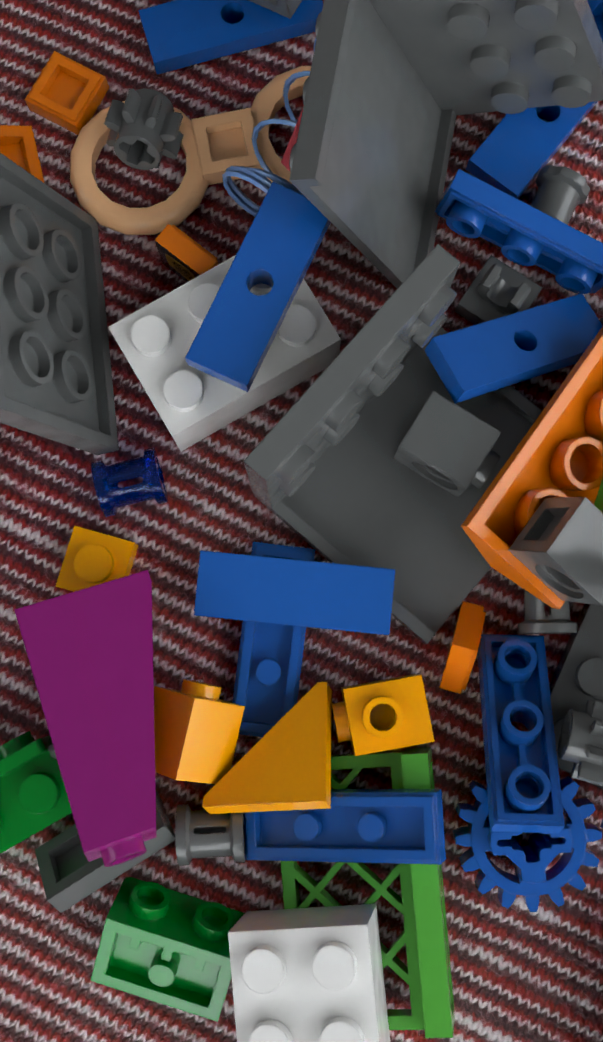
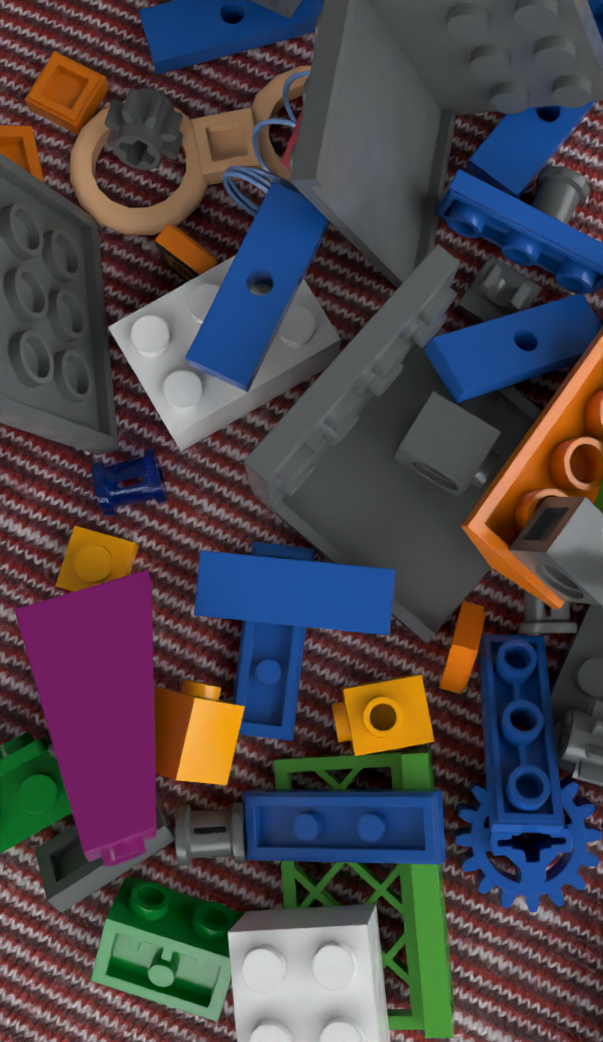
light orange tile [202,682,332,814] -> none

